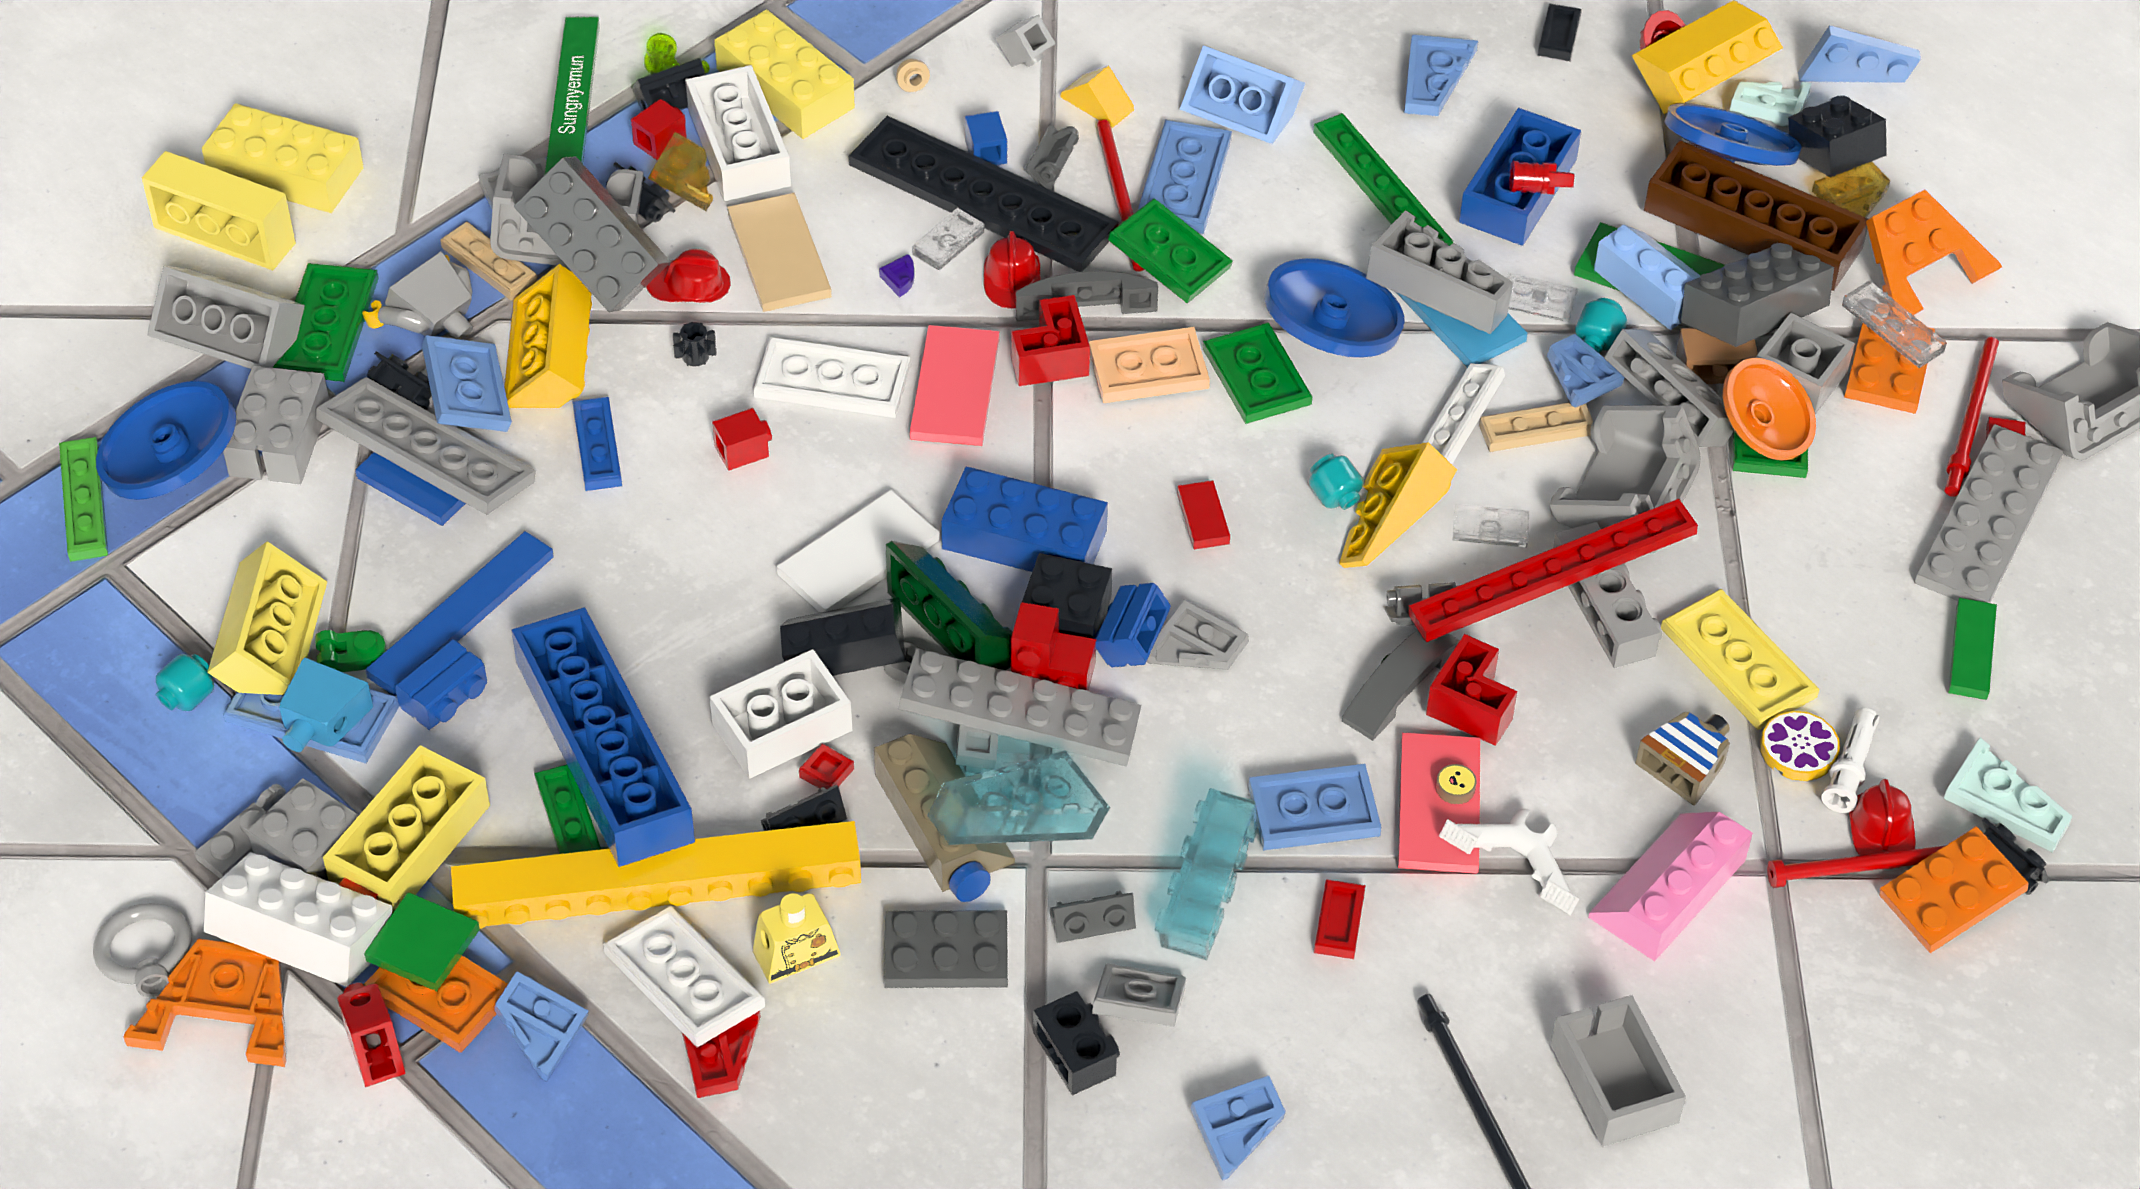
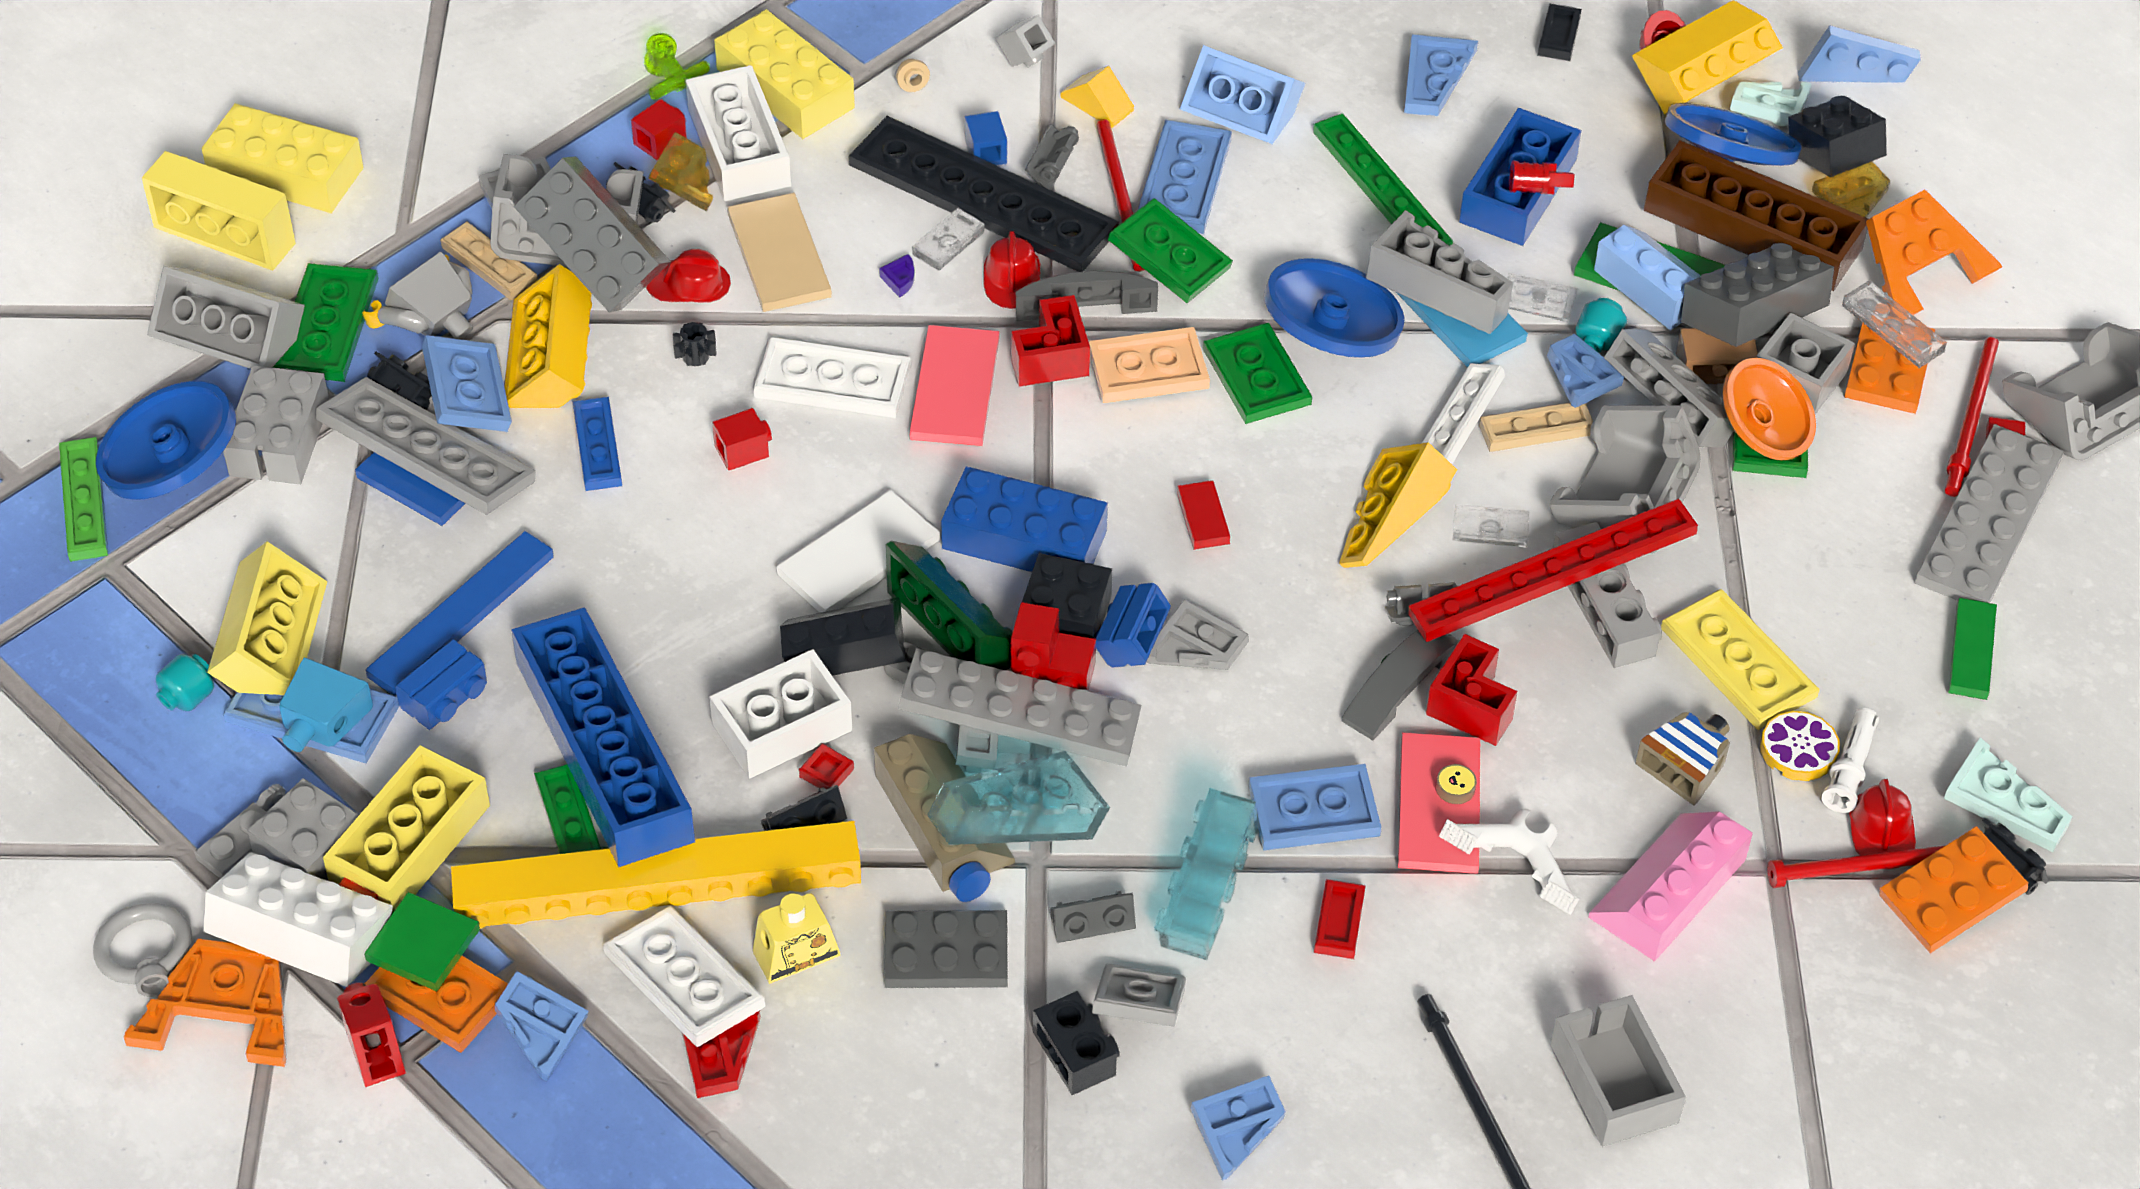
green plate [315,630,387,673] -> none
green tile [544,17,600,176] -> none
black hinge [632,58,706,111] -> none
teal head [1309,453,1364,510] -> none

